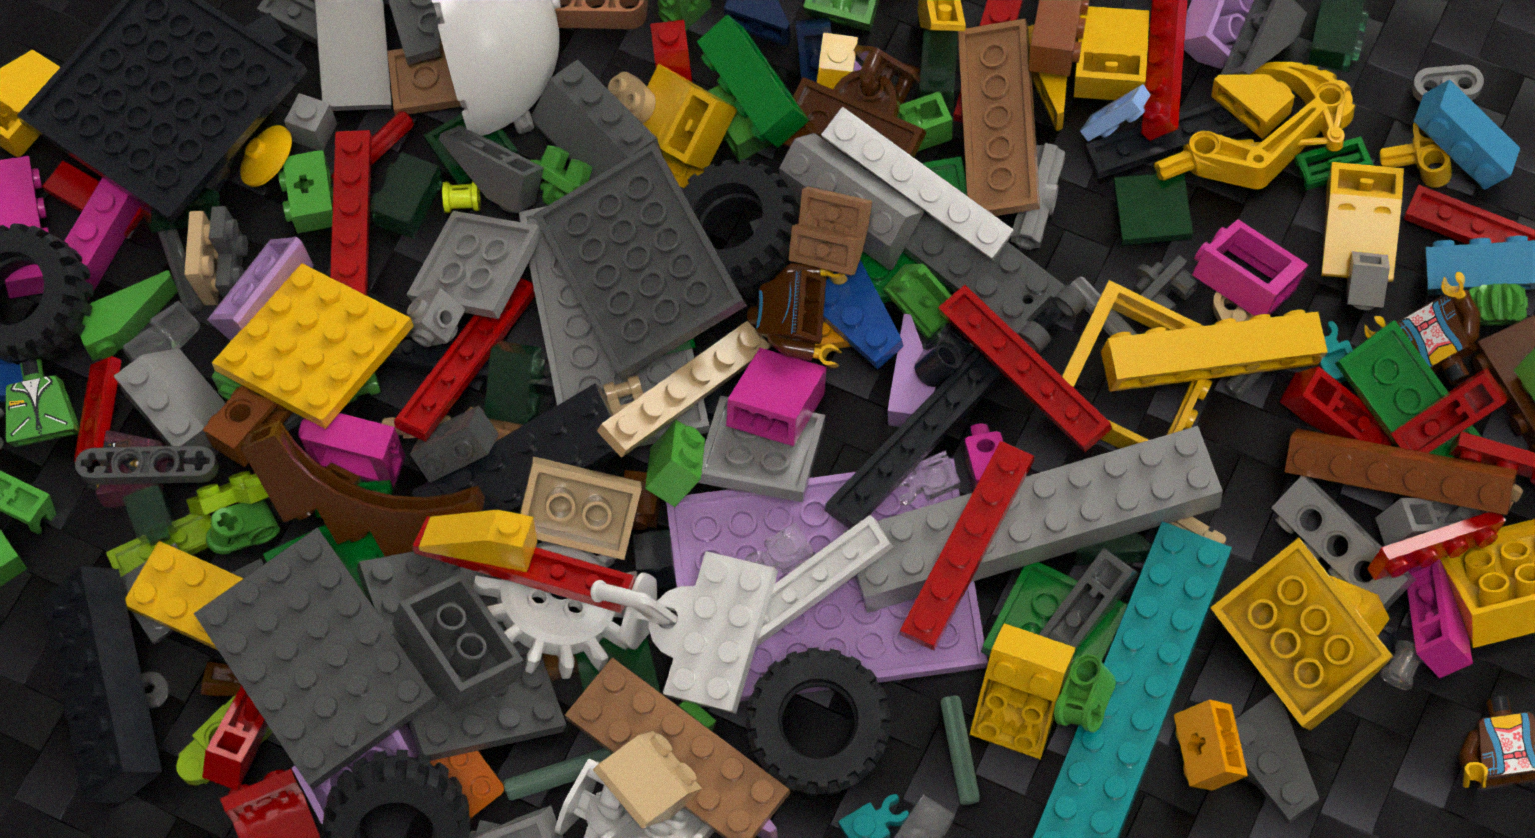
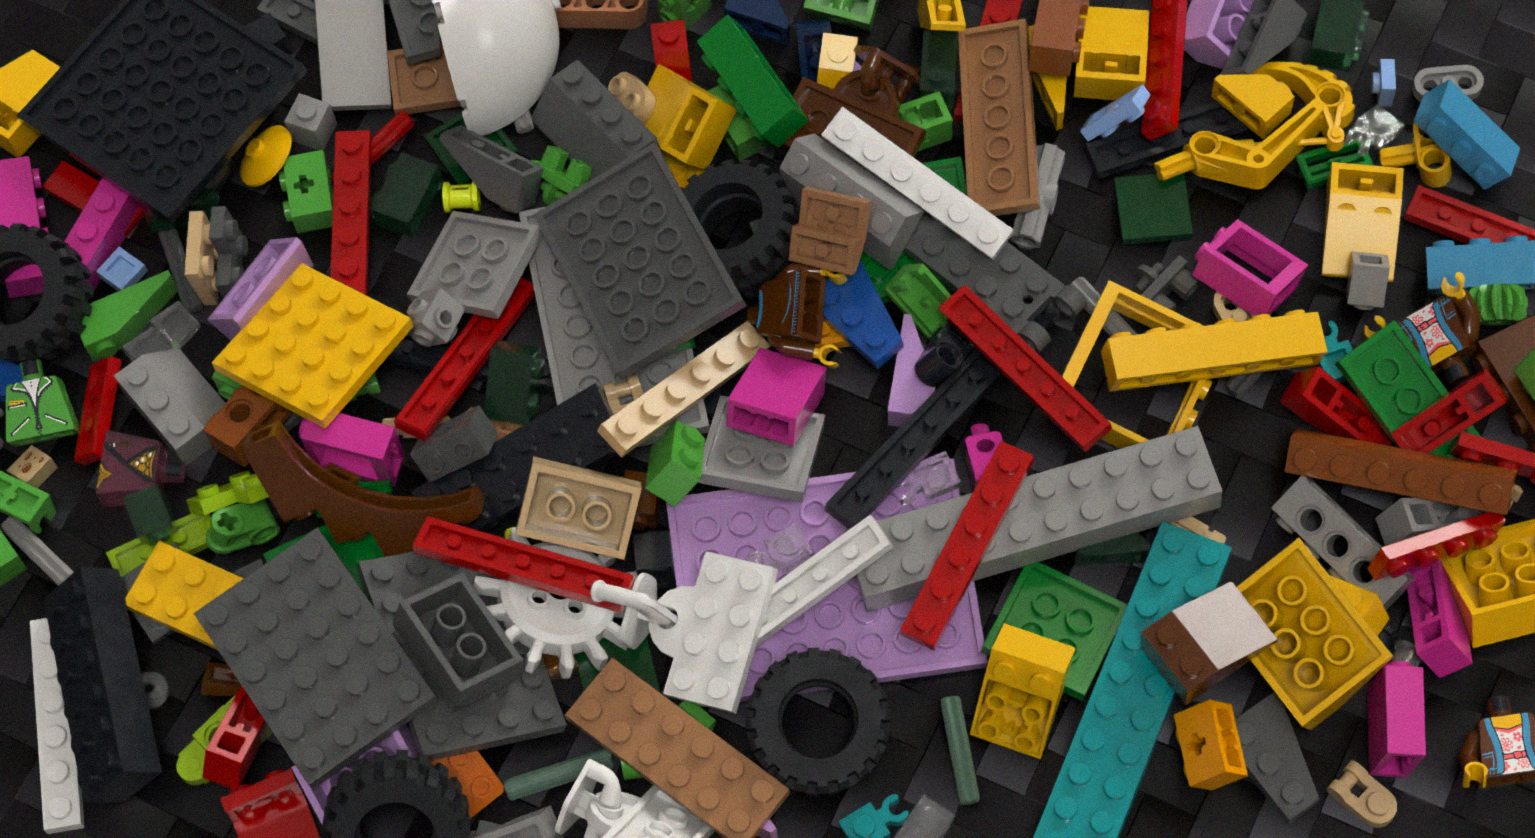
dark grey beam [75,446,219,485] -> none
yellow slope [419,510,537,572] -> none
tan slope [593,731,702,829] -> none
dark grey slope [1039,548,1139,651] -> none
bright green piece [1054,654,1116,733] -> none
none -> light grey axle [1,516,74,586]
none -> tan slope [7,445,58,488]
none -> white plate [30,618,85,834]
none -> light blue plate [96,246,148,291]
none -> slope [1140,581,1278,705]
none -> tan plate [1326,760,1397,828]
none -> clear plate [1344,104,1404,156]
none -> dark pink brick [1367,661,1426,778]
none -> light blue plate [1371,59,1396,107]

